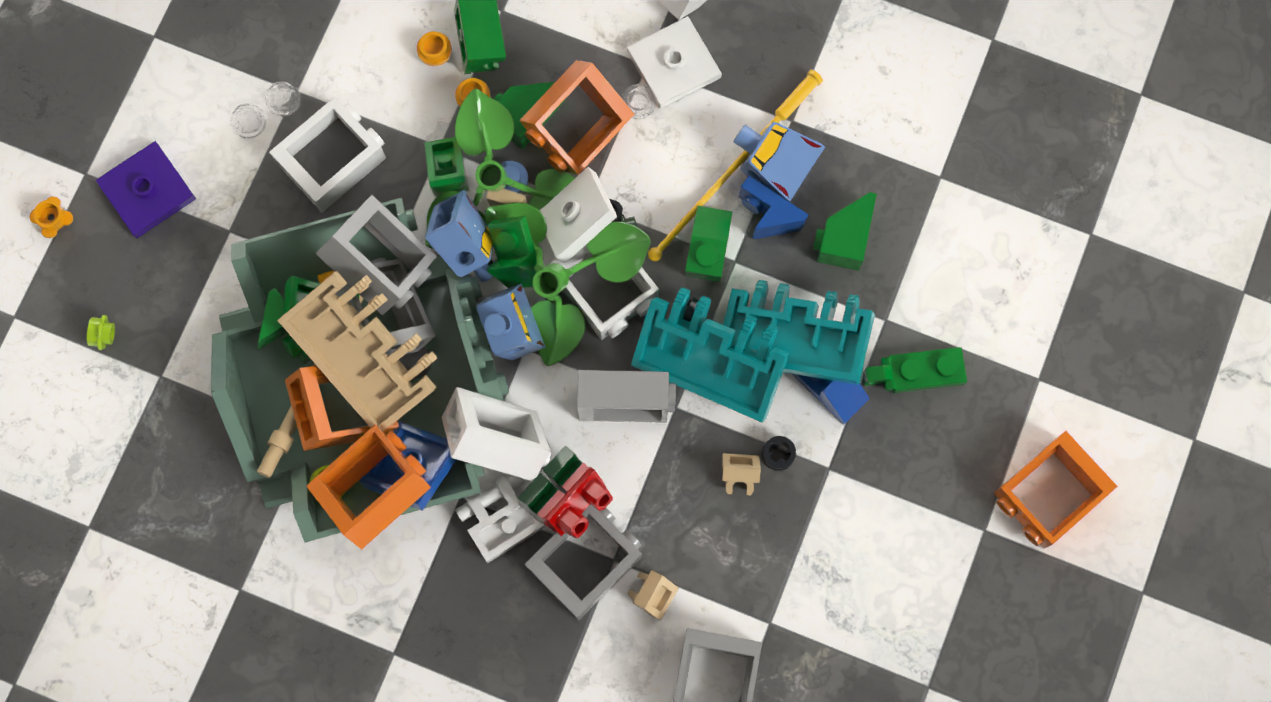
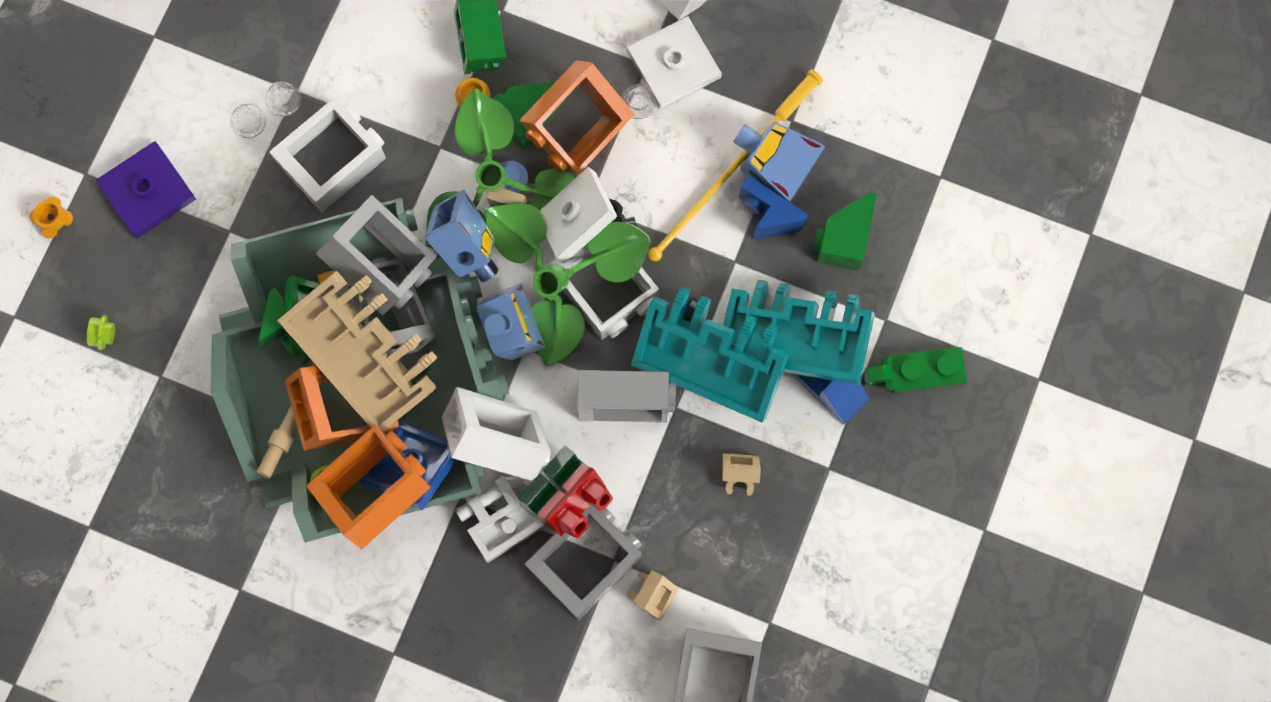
light orange plate [417,31,452,66] -> none
green slope [424,137,469,197] -> none
green slope [487,216,537,288] -> none
green slope [685,206,733,282] -> none
black bush [762,436,796,471] -> none
orange window [994,431,1118,549] -> none

